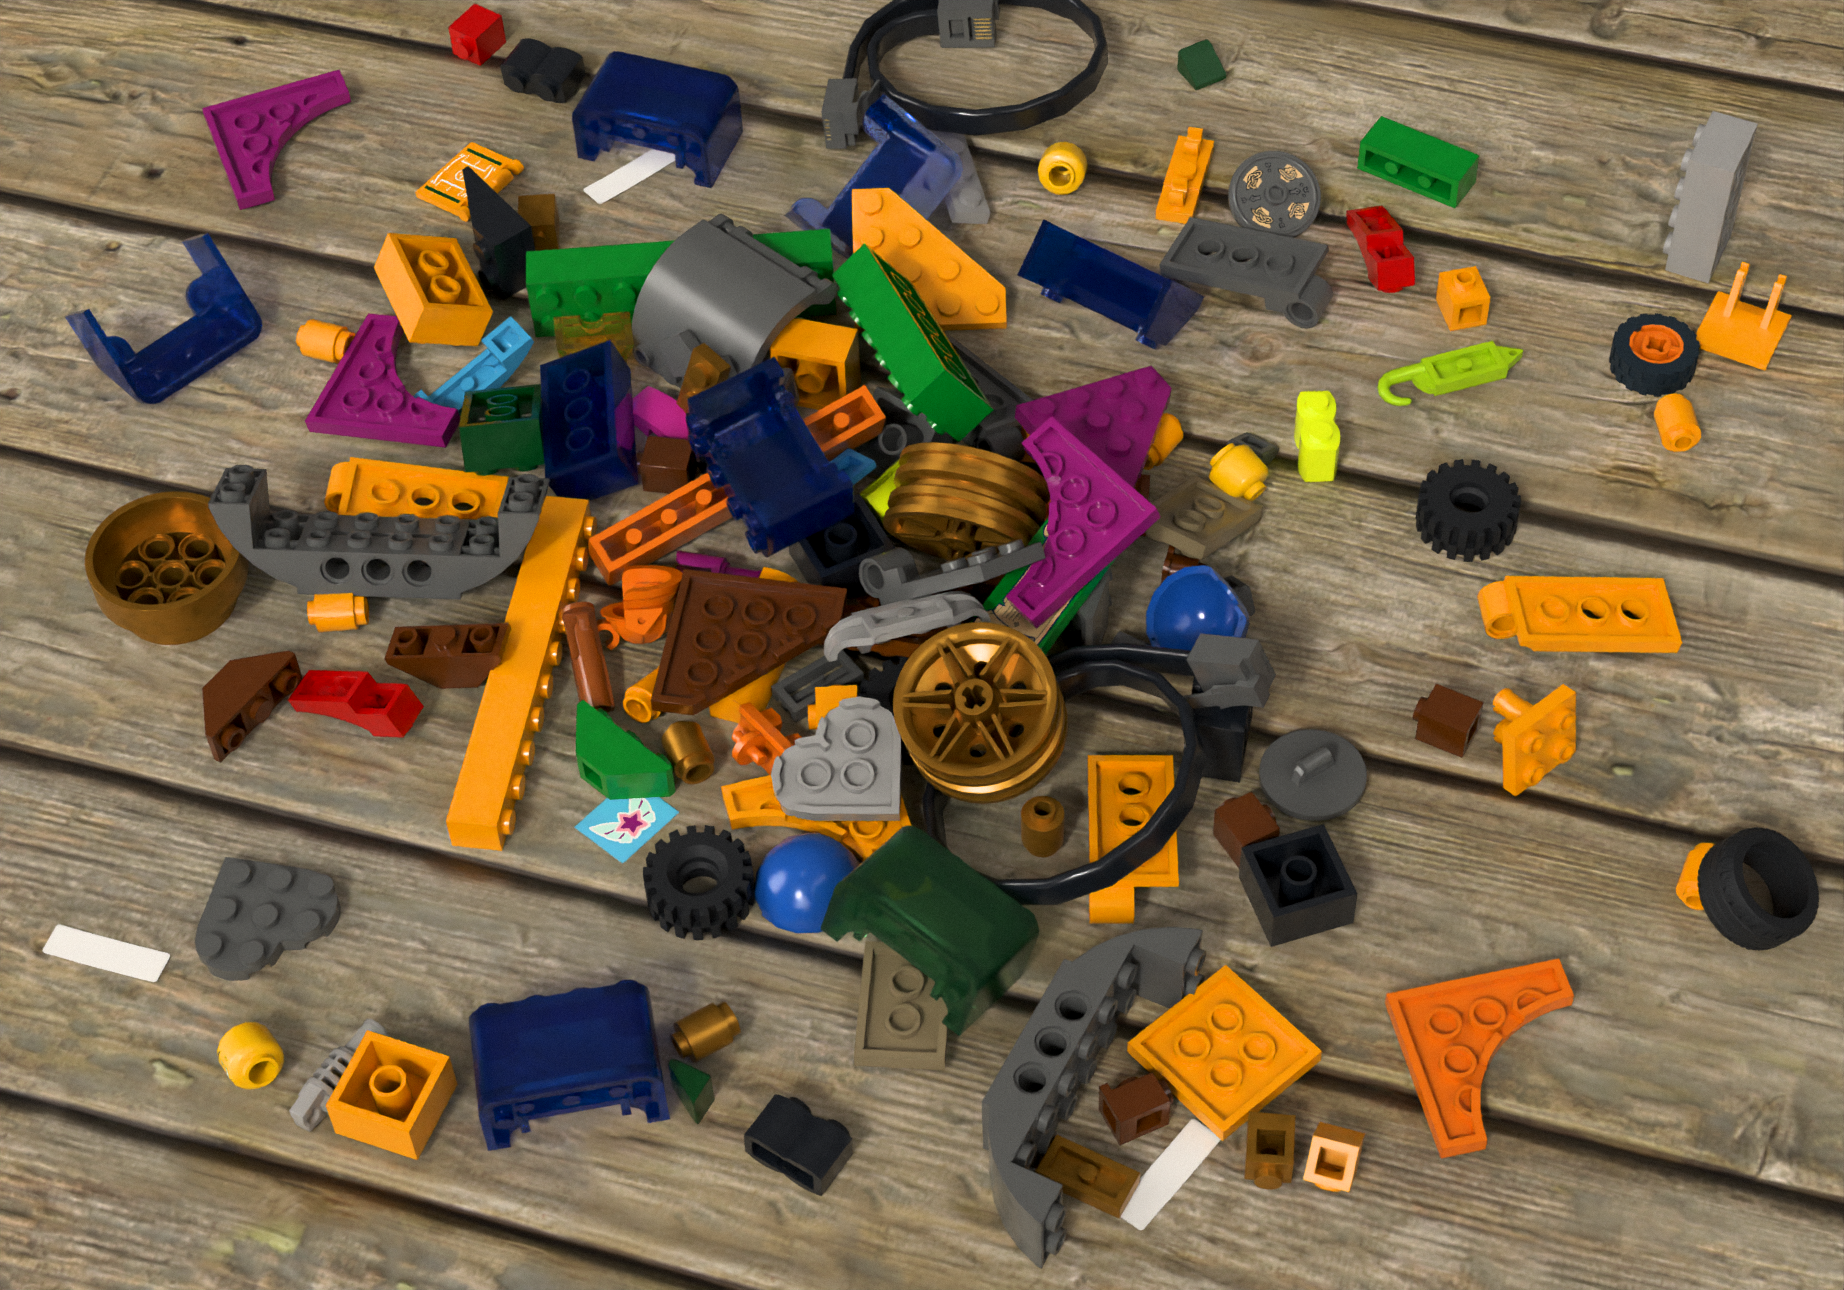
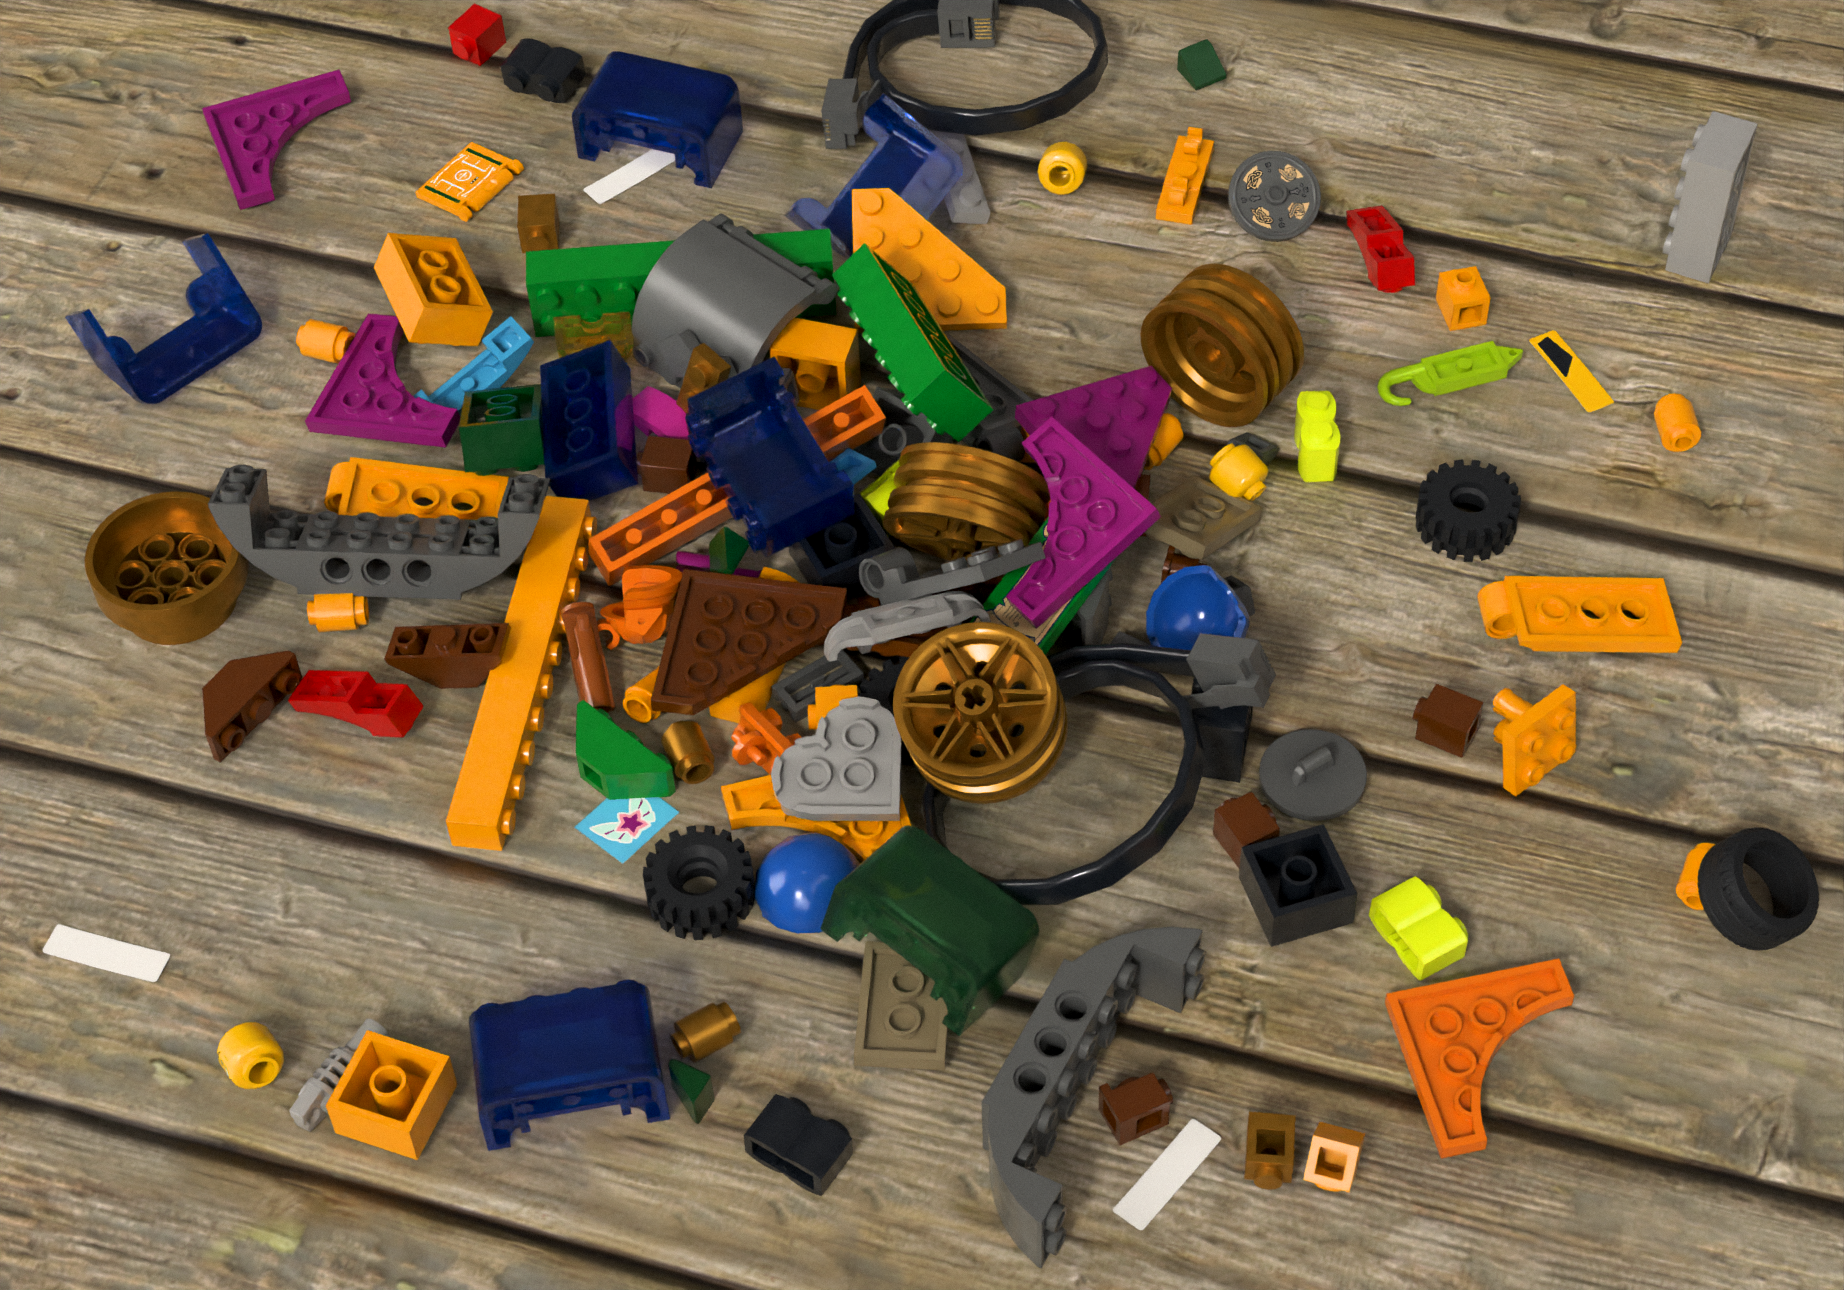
dark grey plate [195,857,341,981] -> none
black slope [462,166,535,300] -> none
clear blue windscreen [1017,219,1205,350] -> none
pearl gold brick [1021,796,1065,858] -> none
pearl gold plate [1035,1135,1140,1219] -> none
light orange hinge [1087,755,1179,924] -> none
light orange plate [1127,965,1322,1141] -> none
dark grey hinge [1159,217,1333,329] -> none
green brick [1357,116,1480,208] -> none
black wheel [1609,313,1700,397] -> none
light orange plate [1696,262,1792,371] -> none
none -> dark green slope [709,526,749,575]
none -> pearl gold wheel [1140,264,1304,427]
none -> neon yellow brick [1369,876,1468,981]
none -> yellow sticker [1529,330,1614,413]

